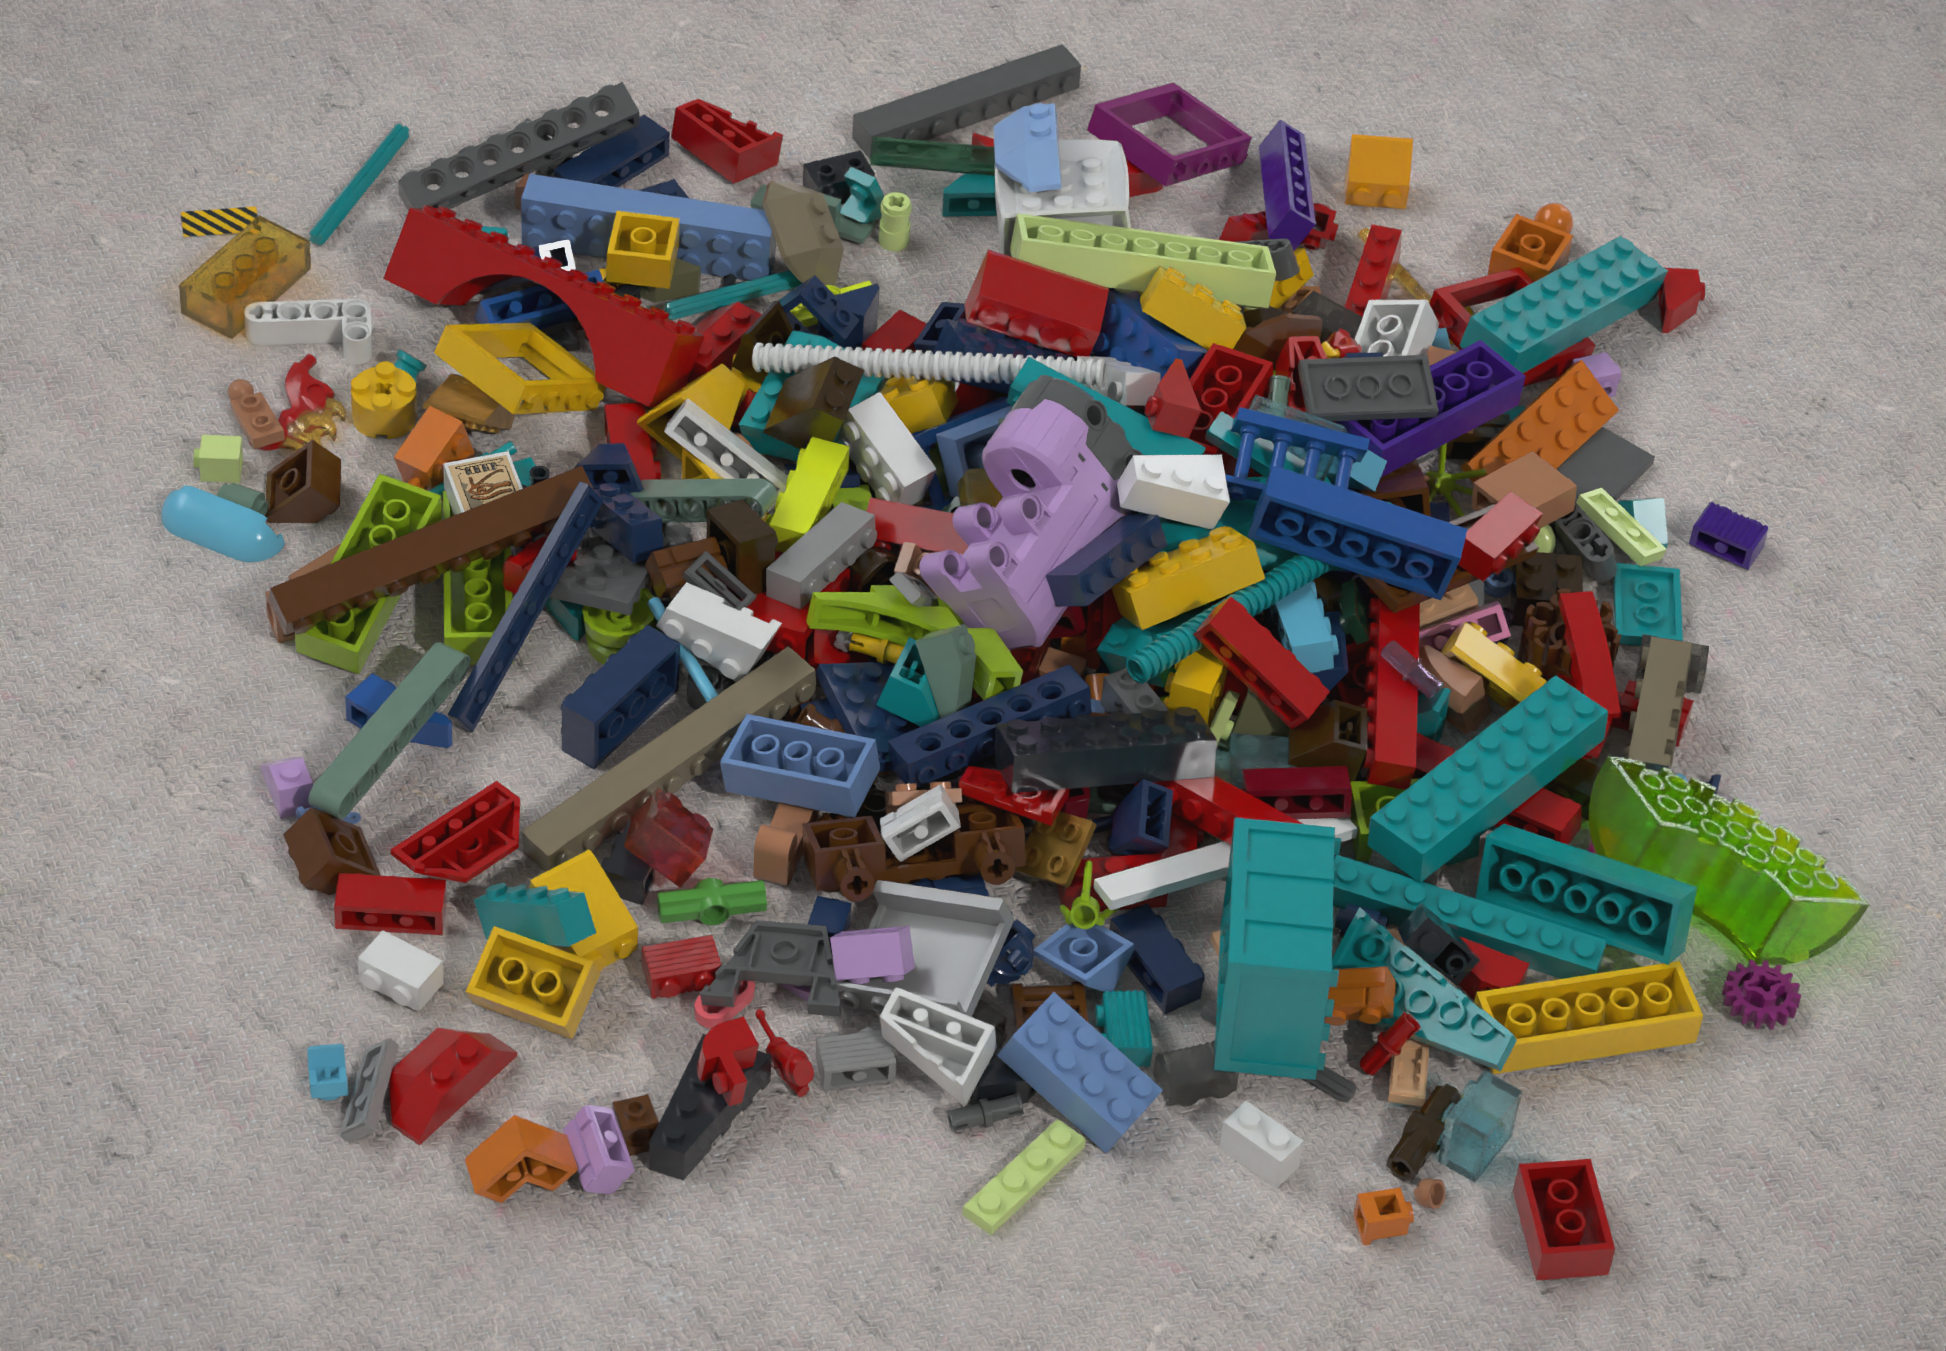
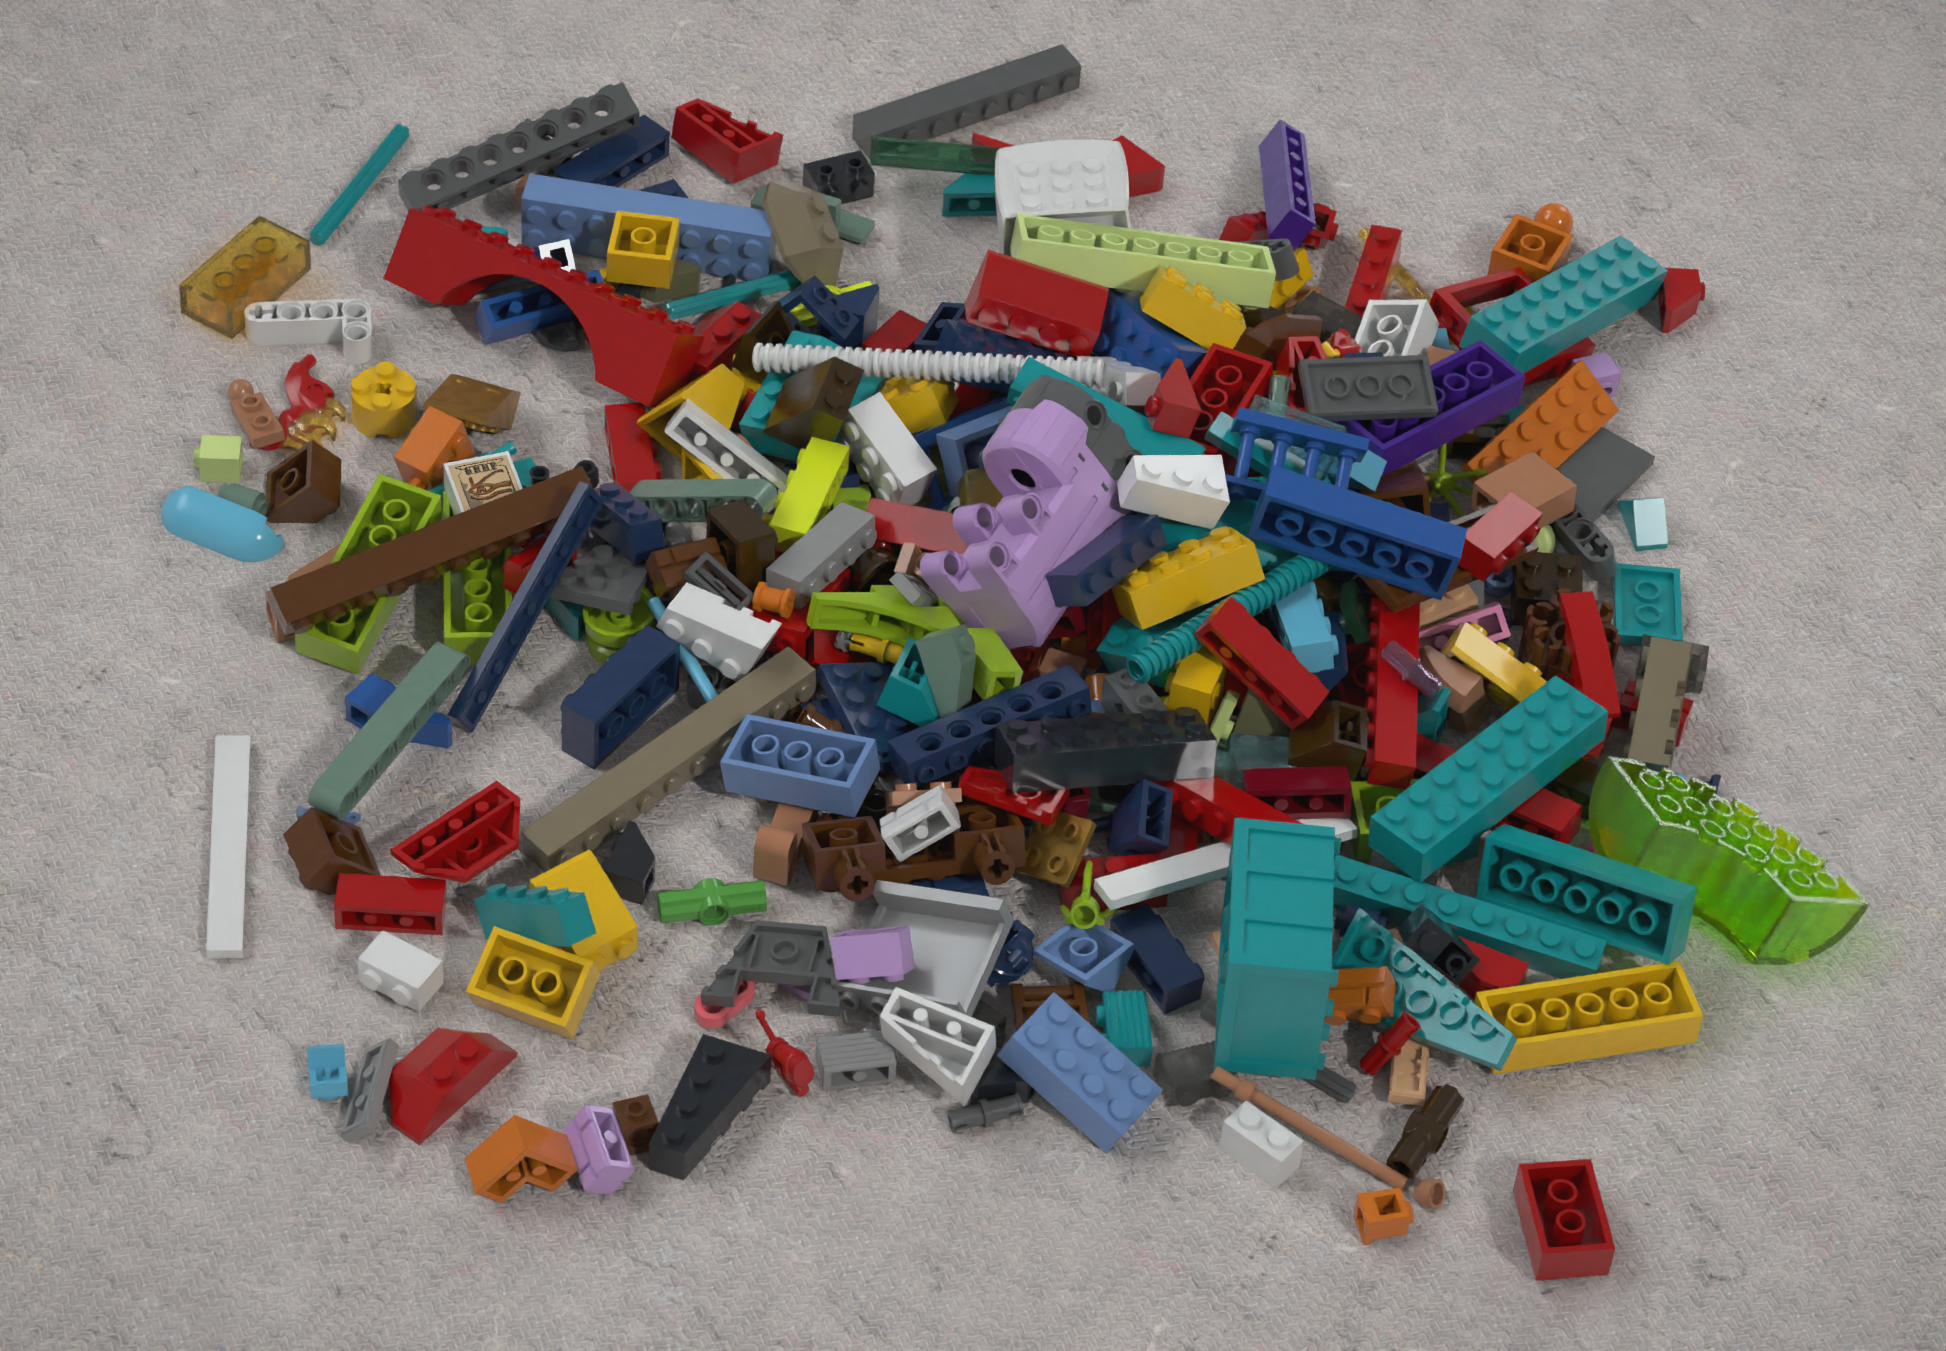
sticker [181,206,259,237] -> none
lavender slope [260,756,313,819] -> none
teal wheel [394,349,427,384] -> none
yellow window [434,323,606,414] -> none
dark blue slope [577,443,644,492] -> none
clear red brick [624,787,714,888] -> none
red brick [642,934,722,999] -> none
red brick [697,1016,759,1106] -> none
dark blue brick [808,896,852,956] -> none
teal slope [841,167,884,223] -> none
yellowish green piece [879,192,912,251] -> none
yellowish green plate [962,1119,1086,1235] -> none
light blue wedge [994,103,1062,192] -> none
magenta window [1087,82,1252,187] -> none
light orange slope [1345,134,1413,209] -> none
clear light blue brick [1437,1070,1522,1182] -> none
yellowish green plate [1576,488,1667,566] -> none
dark purple brick [1689,501,1769,570] -> none
magenta gear [1722,960,1801,1030] -> none
none -> white tile [206,735,251,959]
none -> orange bush [752,581,795,619]
none -> nougat bar [1211,1066,1408,1190]

